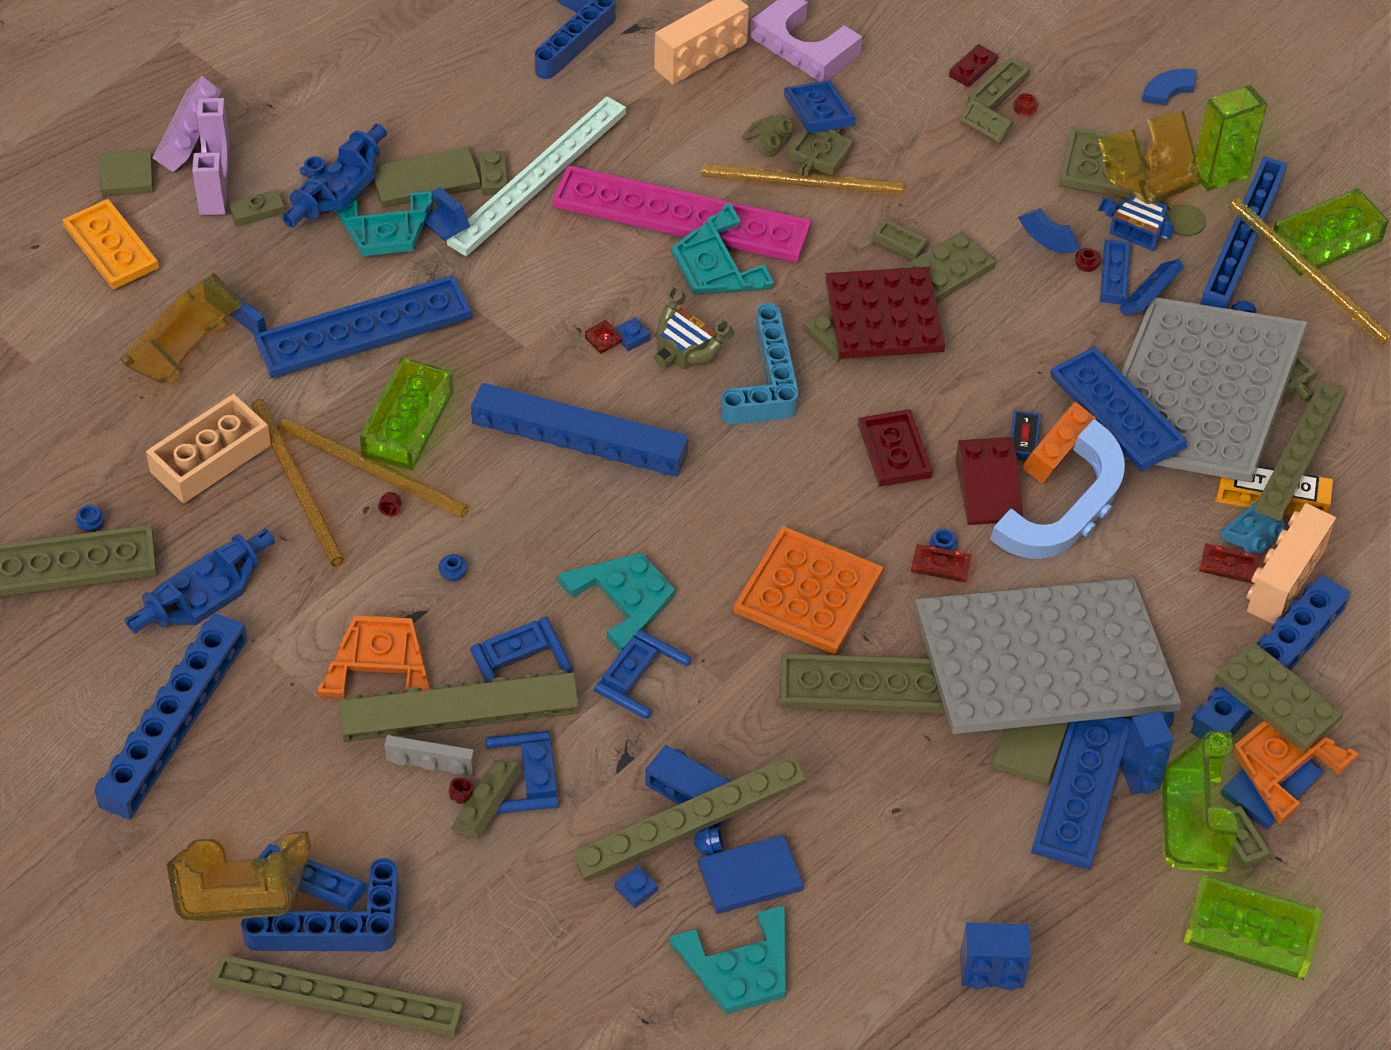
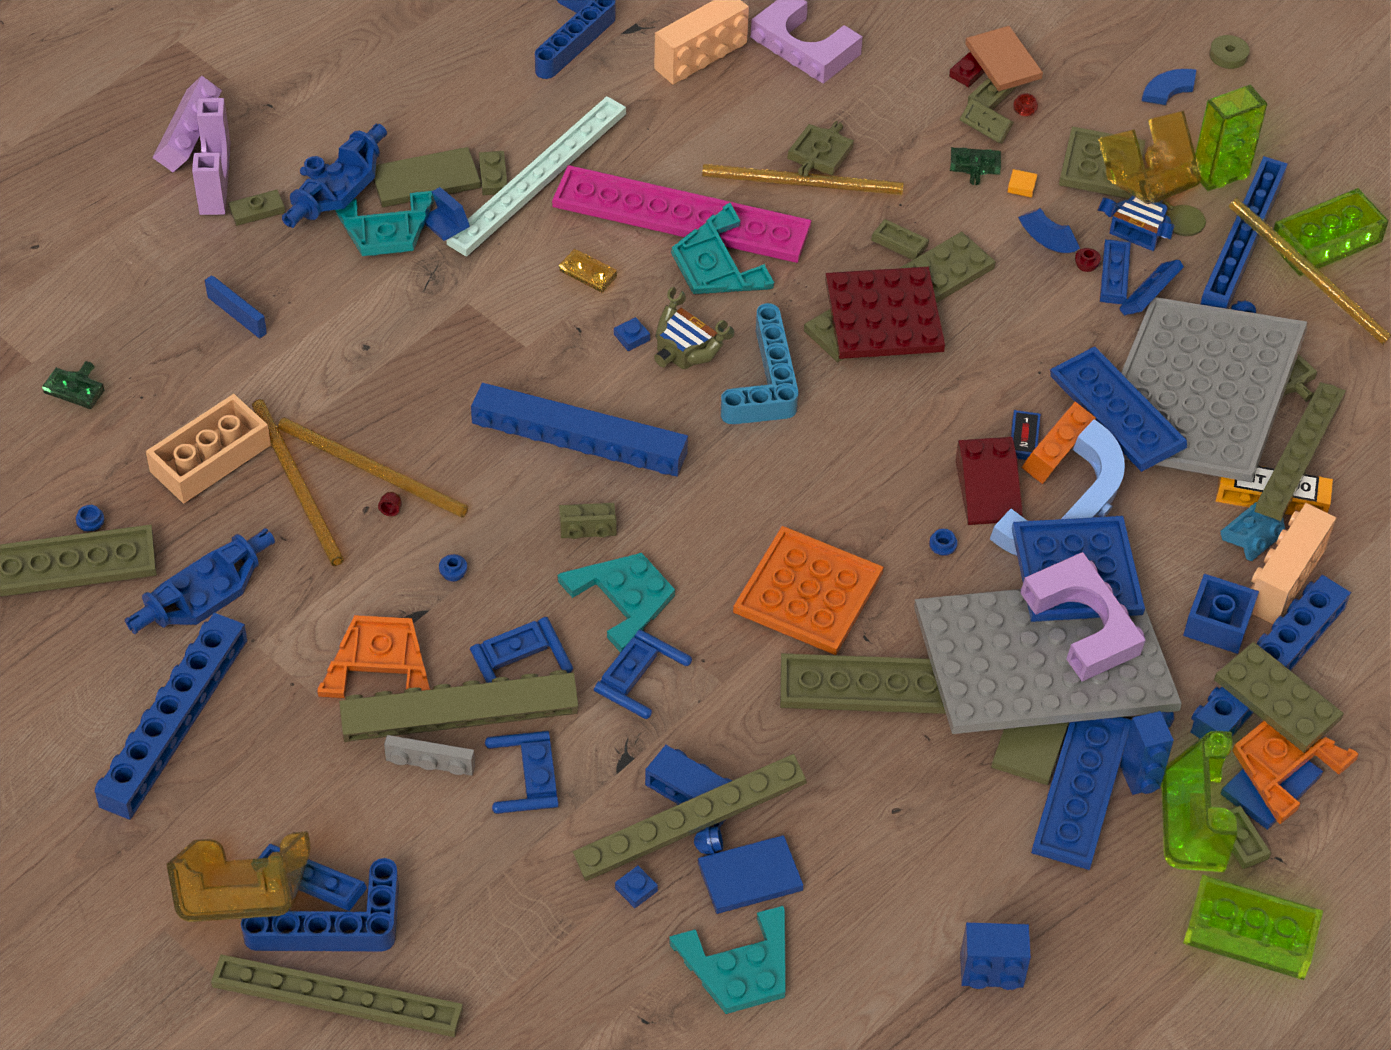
light orange plate [62,199,159,290] -> none
olive tile [100,150,153,196] -> none
clear yellow windscreen [120,273,244,384] -> none
blue plate [253,275,472,379] -> none
clear neon green brick [360,357,453,471] -> none
dark red hinge [449,777,474,804] -> none
olive plate [451,760,523,838] -> none
clear red plate [585,320,622,354] -> none
olive bracket [742,115,793,156] -> none
blue tile [784,80,856,133] -> none
dark red plate [858,409,933,487] -> none
clear red plate [911,544,972,583] -> none
clear red plate [1199,543,1260,584] -> none
none -> clear green plate [42,361,105,409]
none -> clear yellow plate [559,249,617,293]
none -> olive bracket [559,503,616,539]
none -> clear green plate [950,147,1001,185]
none -> nougat tile [965,26,1043,92]
none -> light orange tile [1007,169,1038,198]
none -> blue plate [1011,516,1145,622]
none -> lavender arch [1020,552,1146,682]
none -> blue brick [1183,574,1259,654]
none -> olive piece [1209,35,1250,69]

